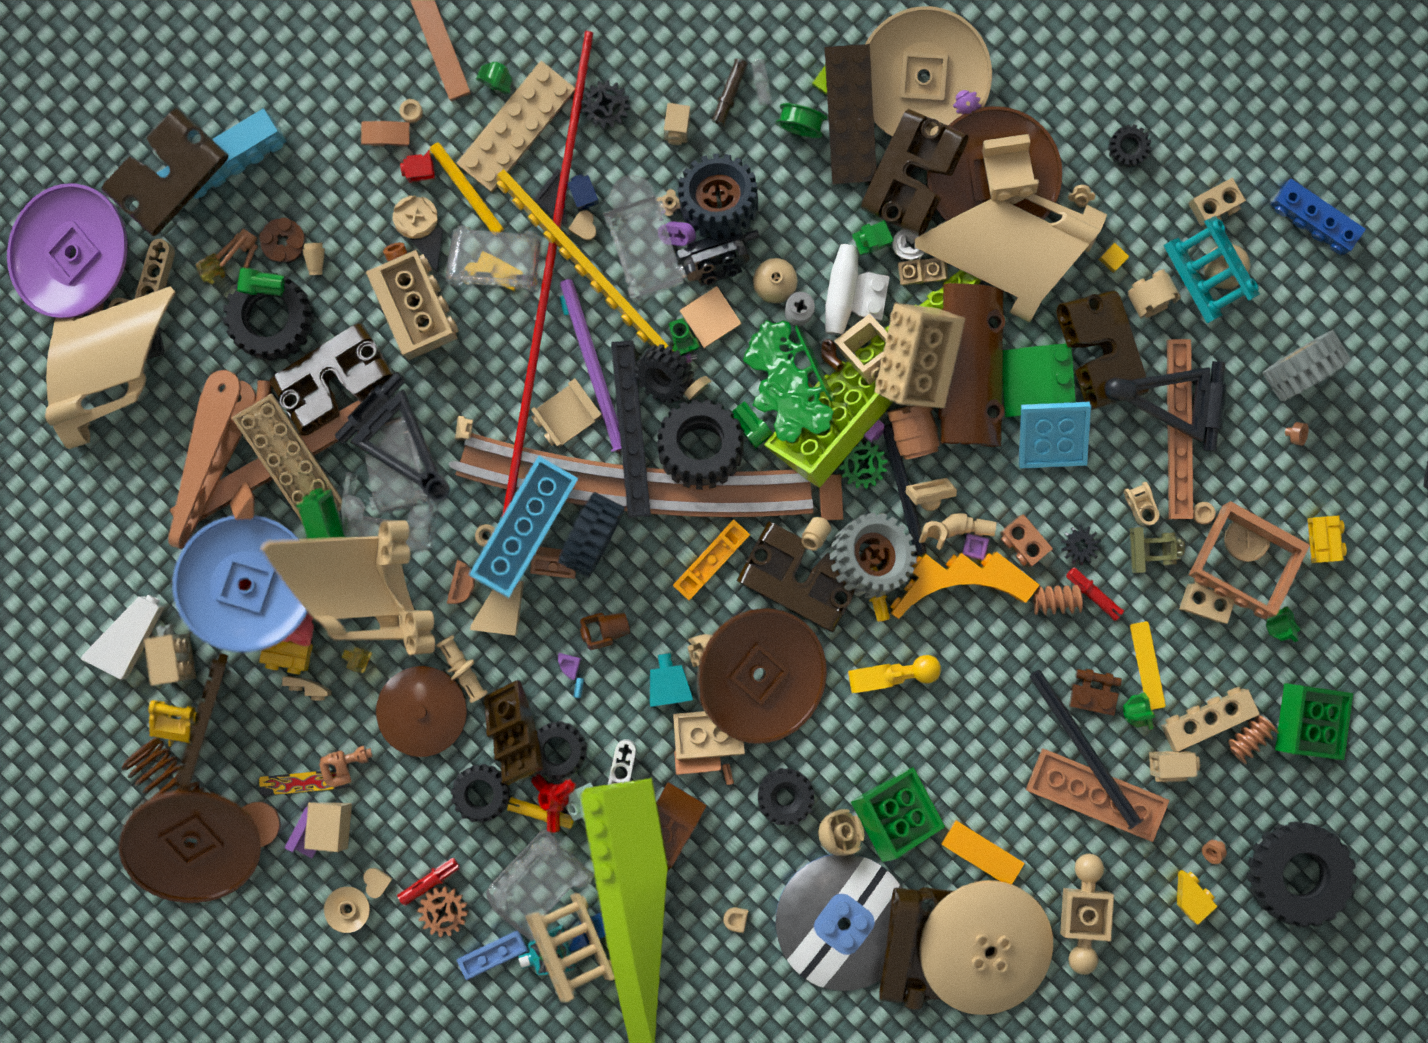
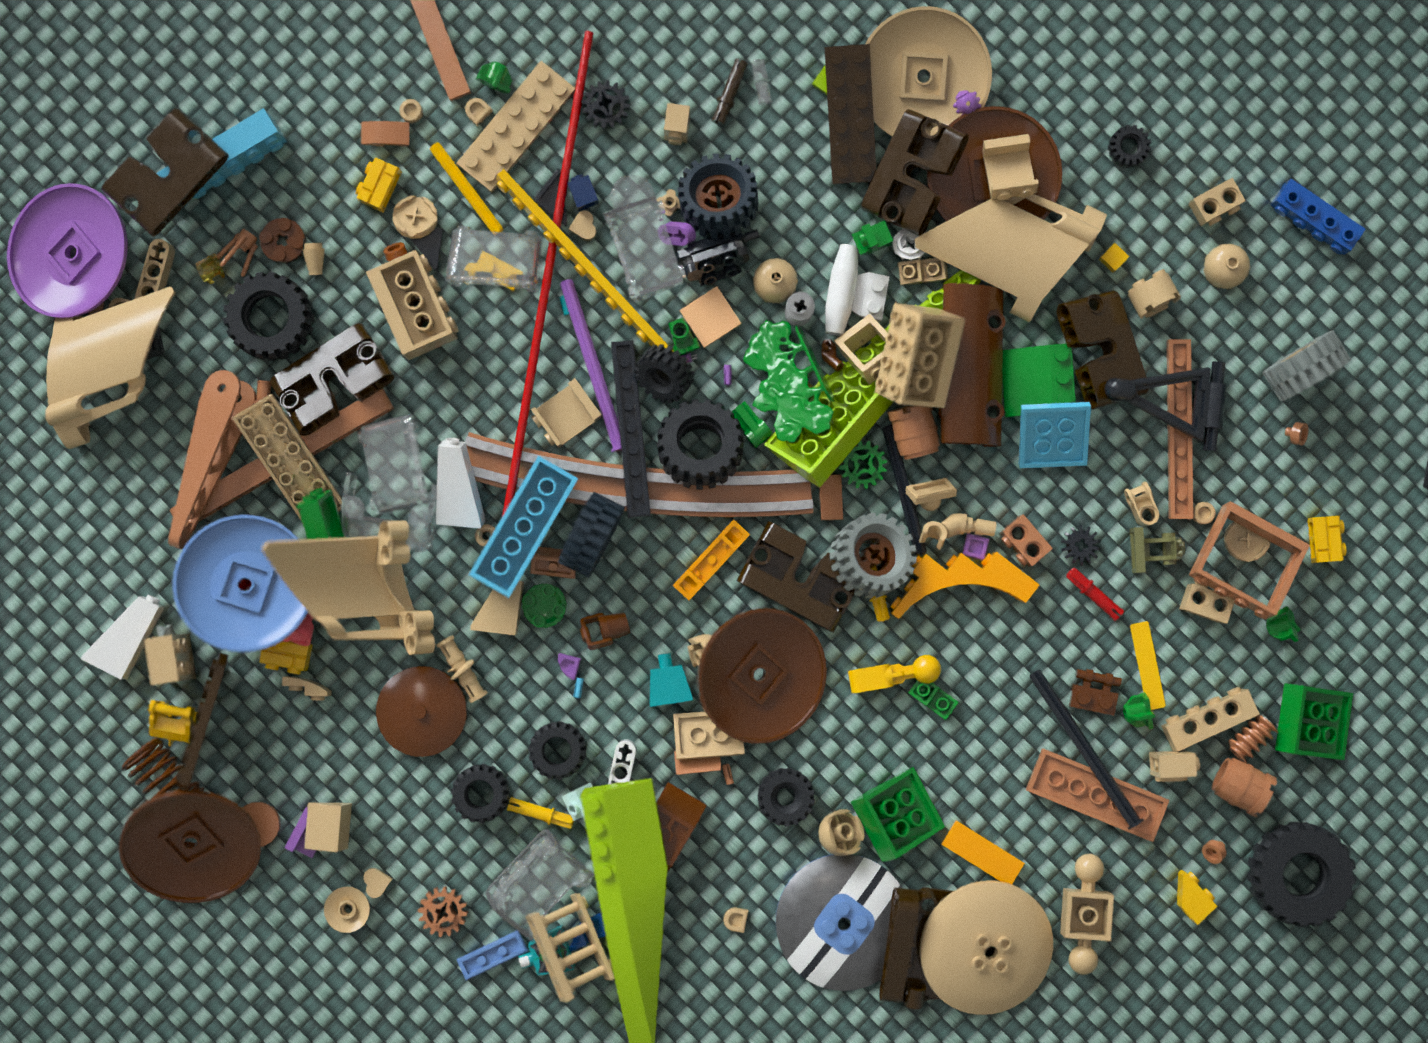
nougat slope [230,482,254,519] -> none
green piece [237,268,285,296] -> none
sticker [259,770,348,796] -> none
nougat piece [320,746,373,787] -> none
black piece [335,372,451,502] -> none
clear yellow tile [341,647,372,673] -> none
red axle [397,858,460,906] -> none
red window [400,150,435,182] -> none
nougat tile [447,560,475,604] -> none
tan slope [455,416,473,441] -> none
dark brown slope [484,680,543,785] -> none
red bush [531,774,576,833] -> none
tan tile [684,376,712,400] -> none
green wheel [775,103,827,138] -> none
tan brick [801,517,831,551] -> none
medium lavender tile [864,420,884,442] -> none
nougat piece [1033,585,1083,615] -> none
tan plate [1068,185,1095,207] -> none
teal fence [1163,216,1260,323] -> none
none -> yellow brick [355,158,402,212]
none -> white slope [436,438,485,528]
none -> tan tile [465,98,493,126]
none -> green dish [522,583,567,628]
none -> medium lavender piece [724,365,732,385]
none -> green slope [908,680,959,721]
none -> nougat piece [1211,758,1277,818]

